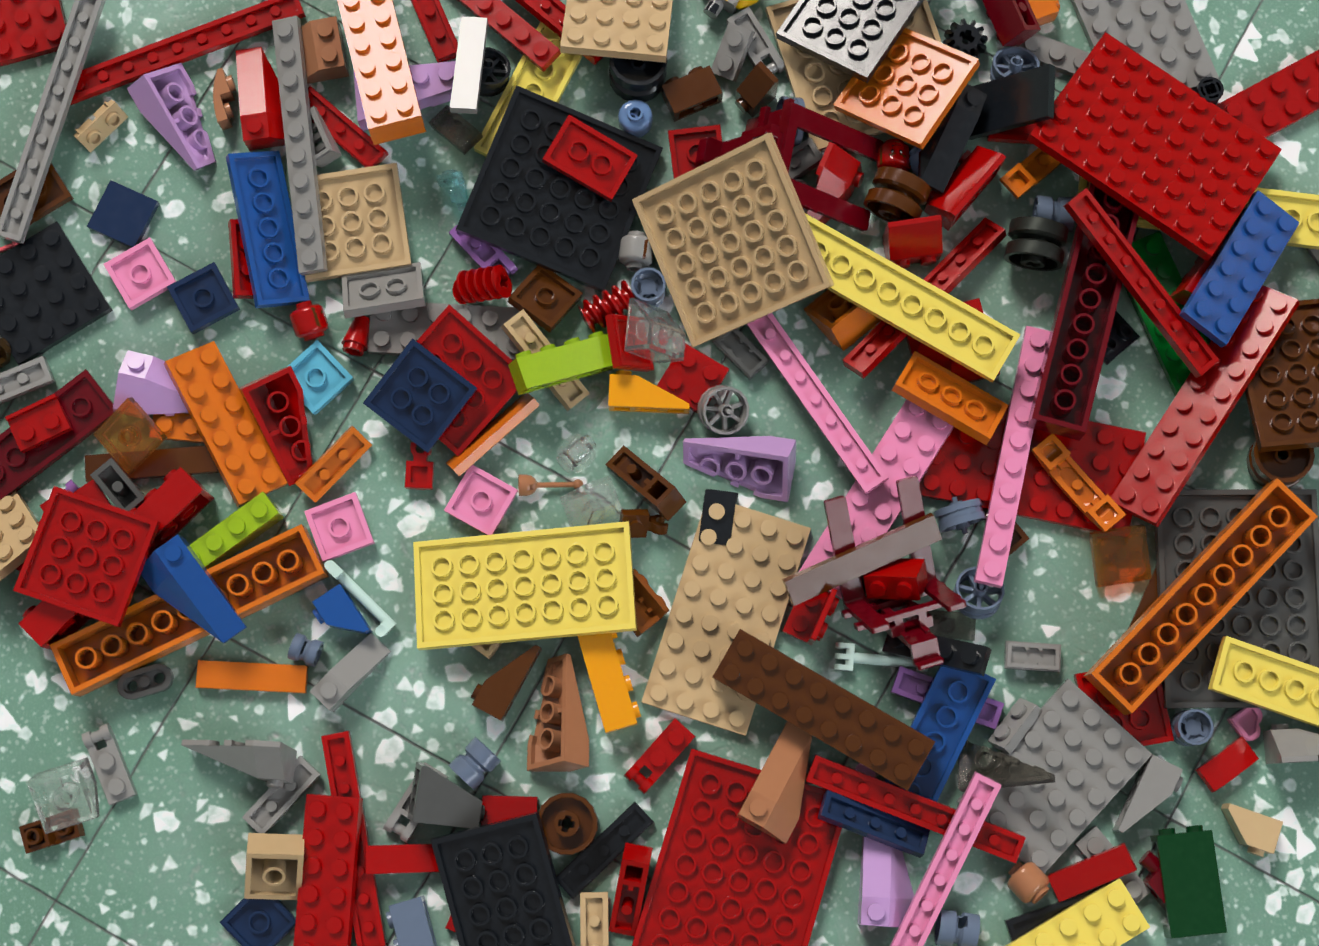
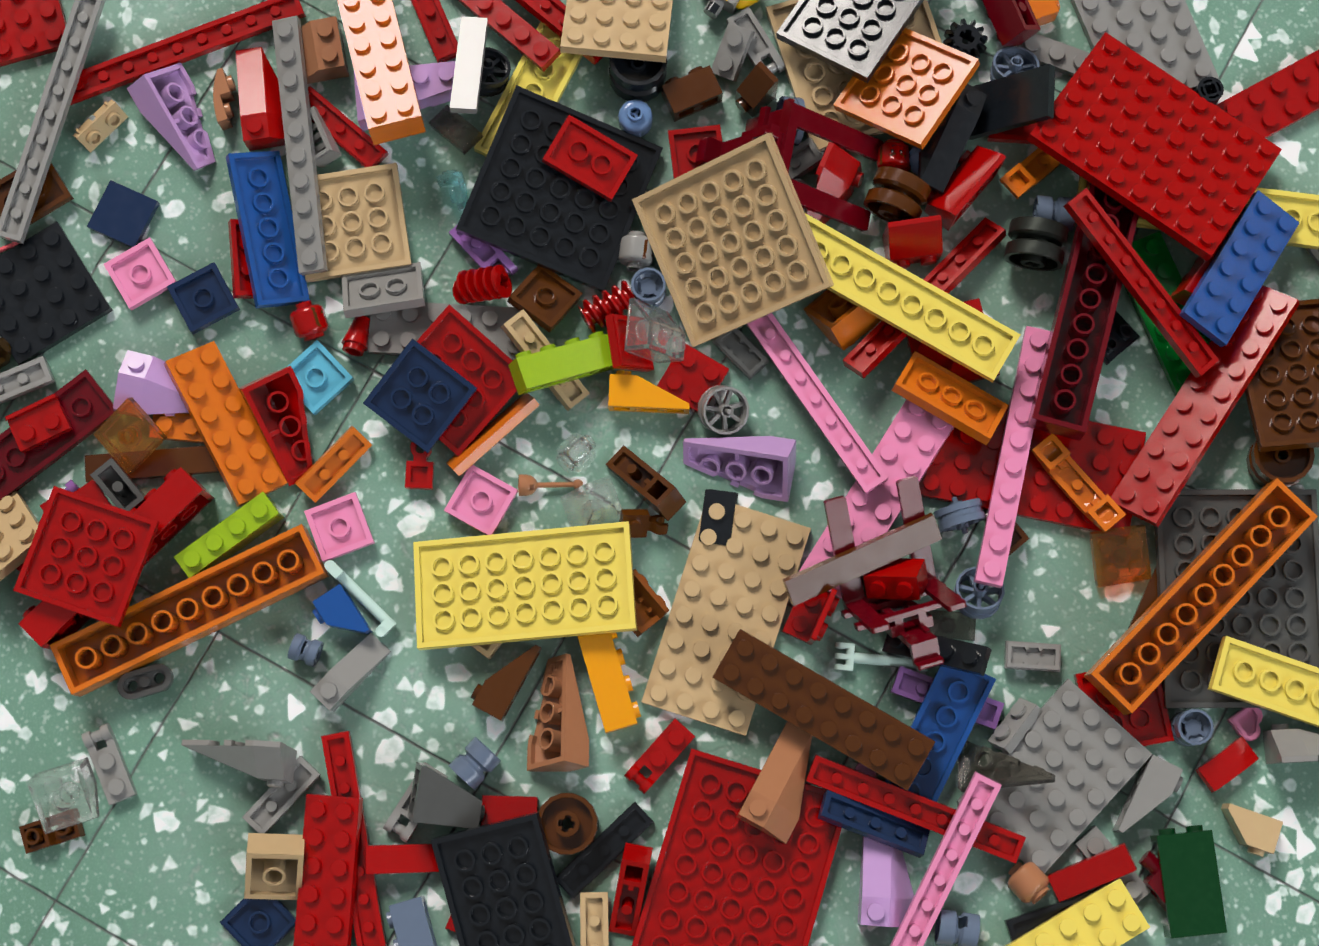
blue wedge [141,534,247,643] -> none
orange tile [195,660,309,694] -> none

